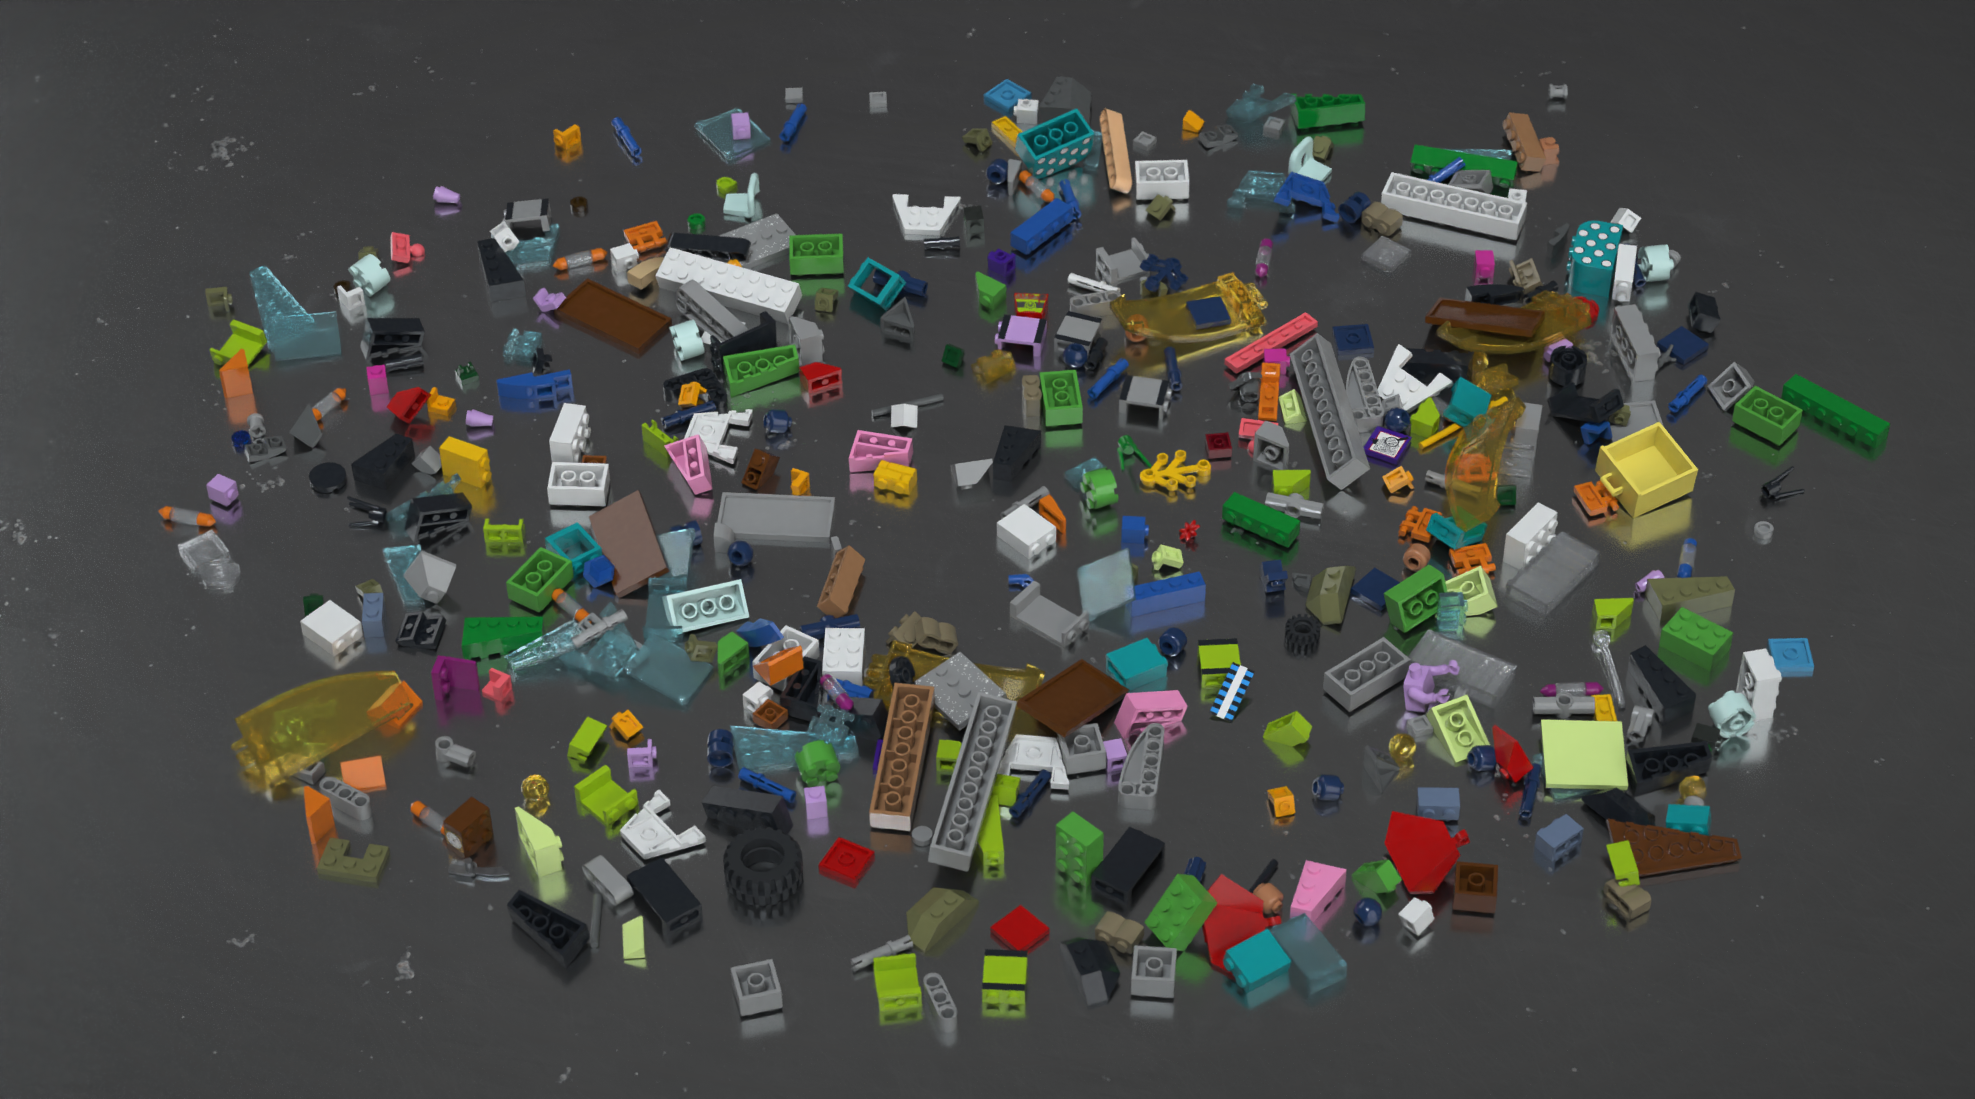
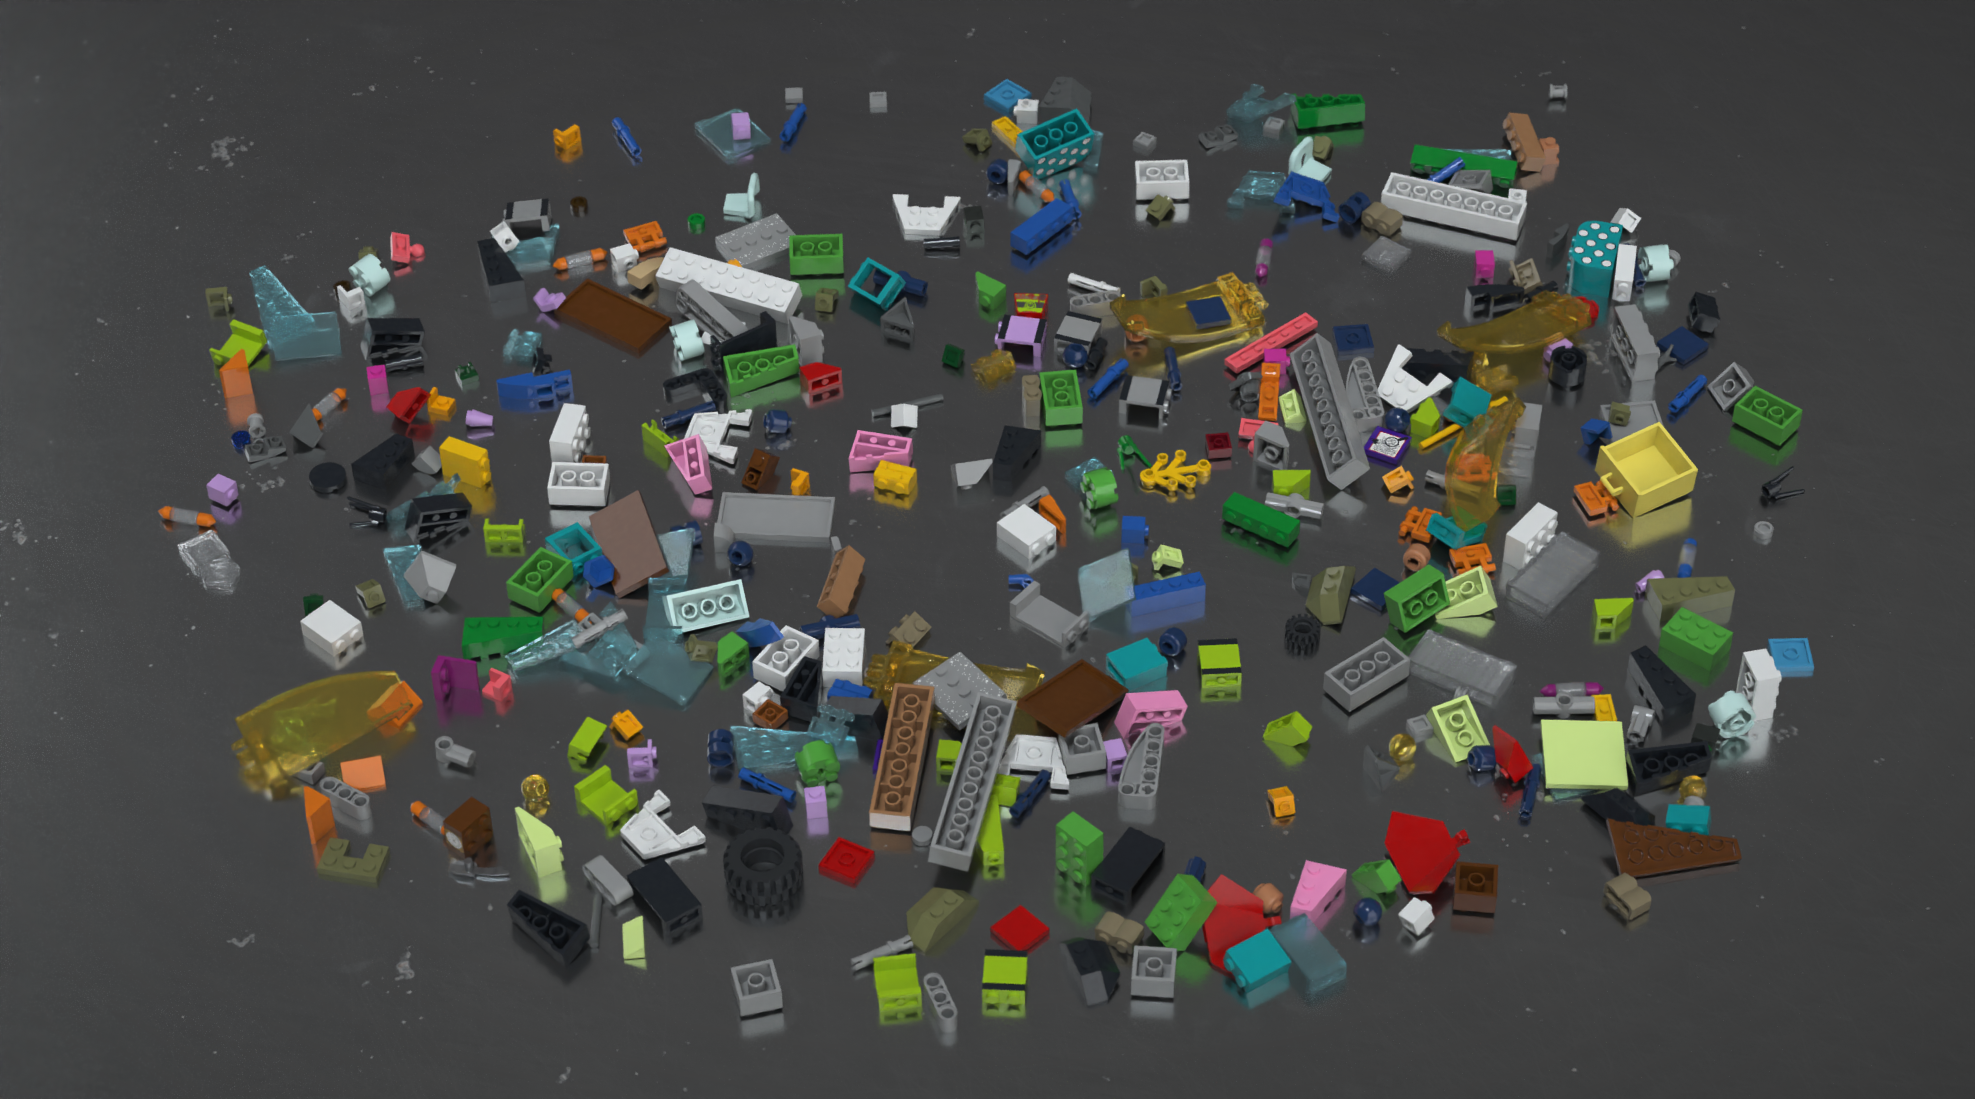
sand blue brick [362,593,386,638] -> none
black slope [395,612,446,649] -> none
lavender cone [433,186,460,204] -> none
black beam [665,233,751,261] -> none
light orange bracket [678,382,707,408] -> none
lime tile [716,177,737,195] -> none
orange slope [753,645,803,686] -> none
piece [820,674,854,712] -> none
black tile [889,656,916,689] -> none
dark tan brick [915,617,958,654] -> none
dark purple brick [987,249,1016,277] -> none
light grey panel [1096,237,1150,283] -> none
light nougat beam [1100,108,1132,194] -> none
dark blue plant [1140,254,1188,292] -> none
red plant [1179,520,1200,541] -> none
light orange slope [1182,110,1205,133] -> none
sticker [1209,662,1255,722] -> none
black bar [1249,859,1279,894] -> none
dark blue brick [1259,560,1288,592] -> none
dark blue head [1312,774,1344,801] -> none
light grey slope [1382,394,1404,415] -> none
lavender torso [1403,660,1460,712] -> none
sand blue brick [1416,787,1460,820] -> none
reddish brown tile [1425,297,1545,337] -> none
clear light blue brick [1436,592,1468,634] -> none
sand blue brick [1535,814,1584,861] -> none
black panel [1547,382,1624,423] -> none
clear piece [1593,630,1626,708] -> none
lime hinge [1606,840,1640,887] -> none
green brick [1781,374,1890,449] -> none

